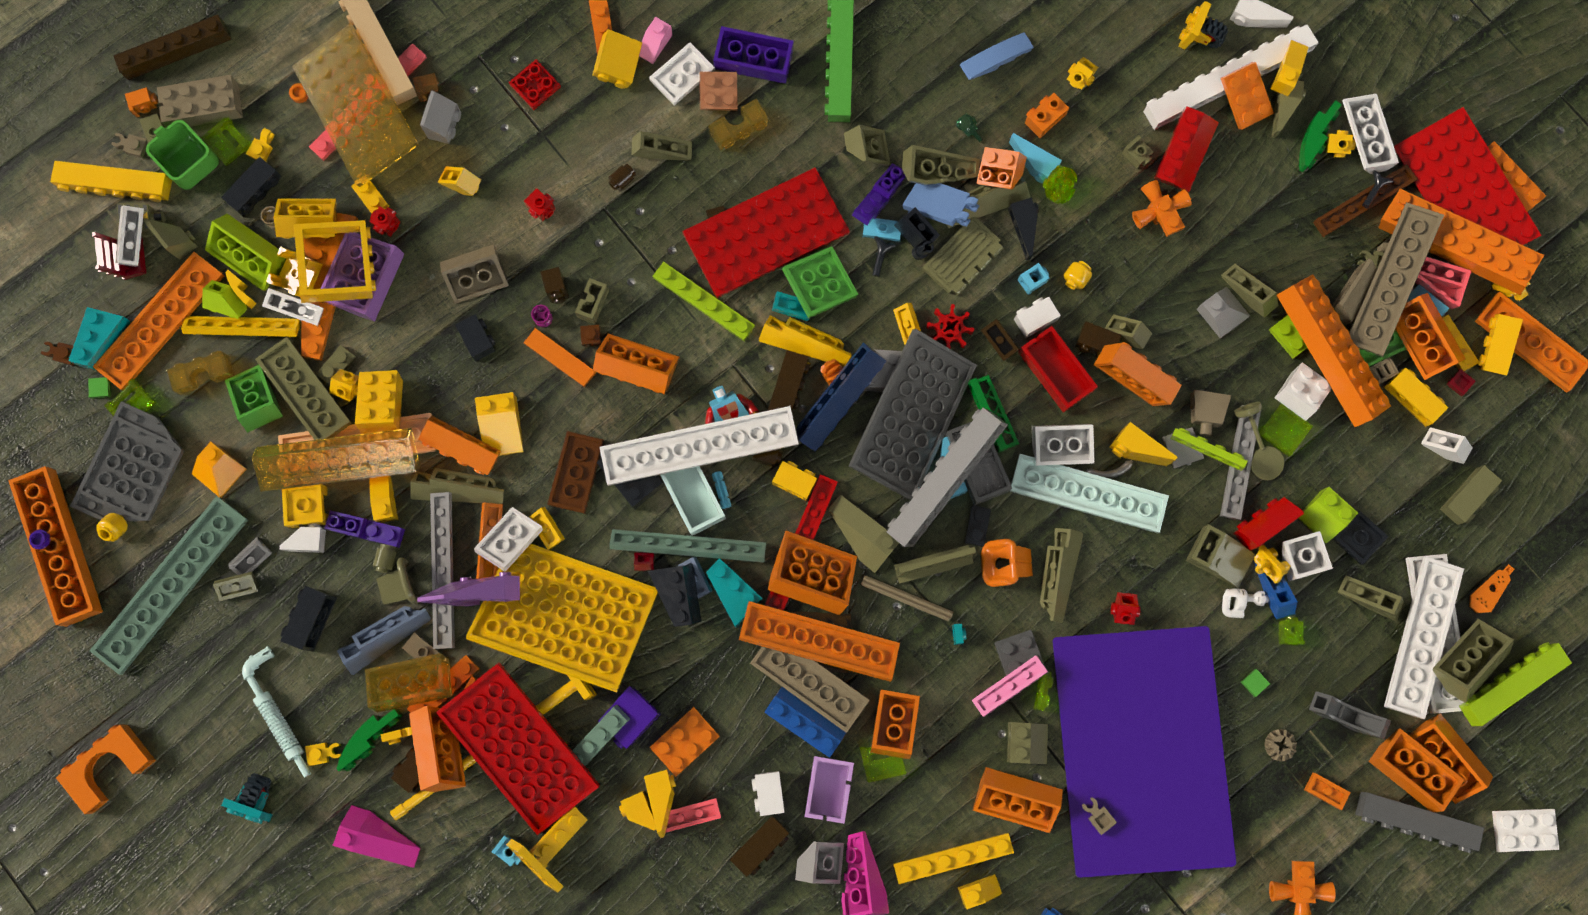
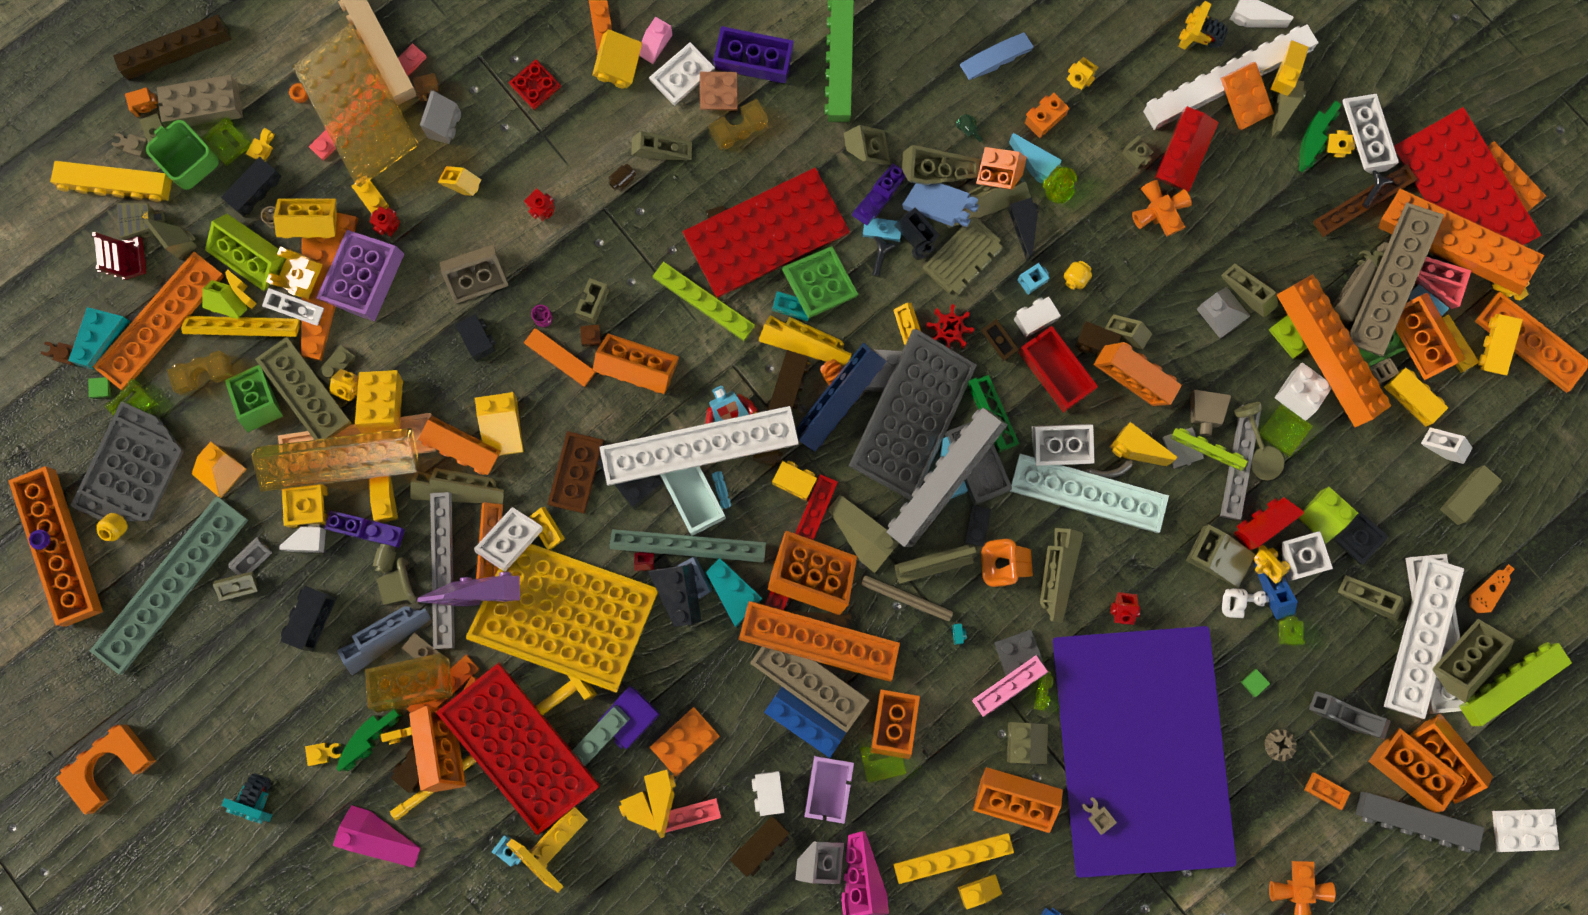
white brick [115,205,144,267] -> none
light aqua piece [242,646,311,778] -> none
yellow window [294,220,376,303] -> none
dark brown brick [540,267,569,304] -> none
dark red plate [1446,369,1476,396] -> none

